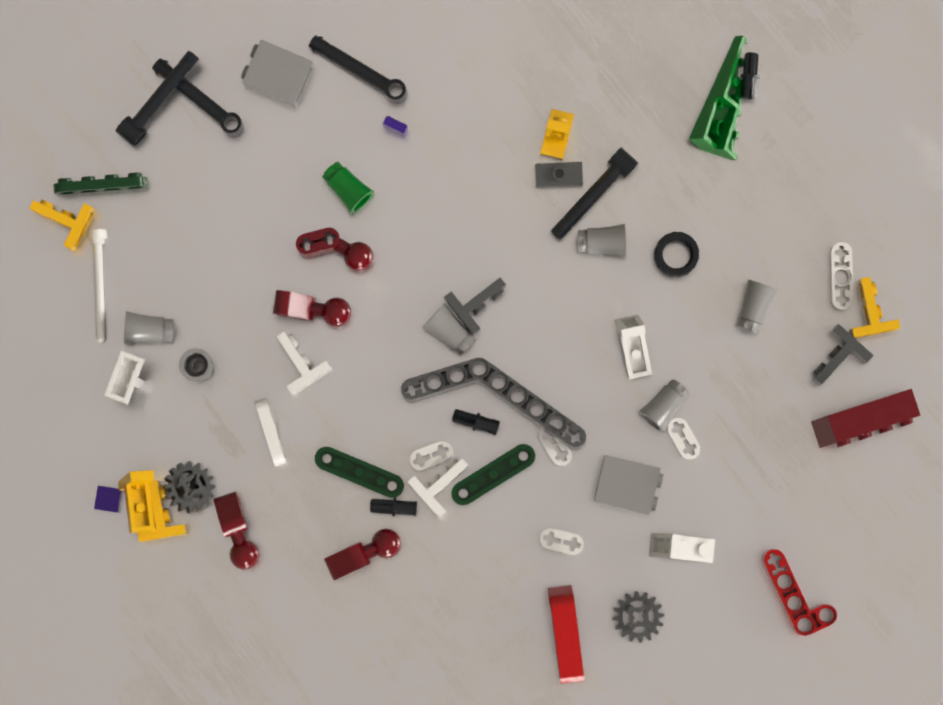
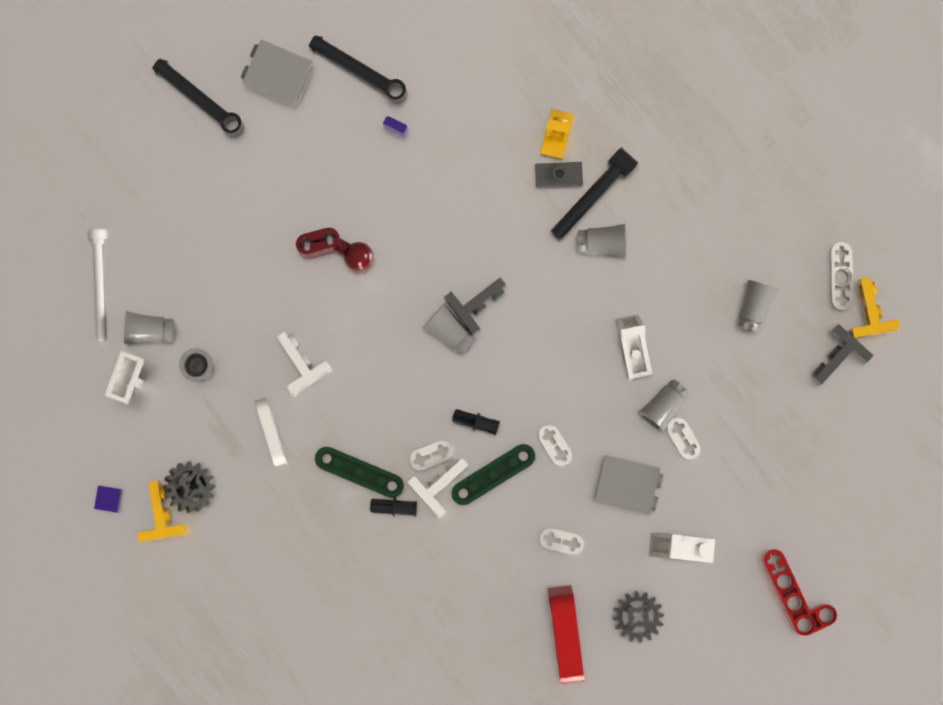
yellow bracket [29,199,95,252] -> none
dark green plate [53,172,148,195] -> none
black piece [116,50,199,147] -> none
yellow bracket [118,470,155,534] -> none
dark red beam [213,491,260,570] -> none
dark red beam [272,290,351,327] -> none
green plant [322,162,374,214] -> none
dark red beam [324,528,401,580] -> none
dark grey beam [401,358,586,450] -> none
black tyre [654,232,699,277] -> none
green wedge [689,35,747,160] -> none
black axle [741,52,759,100] -> none
dark red wedge [811,389,921,448] -> none

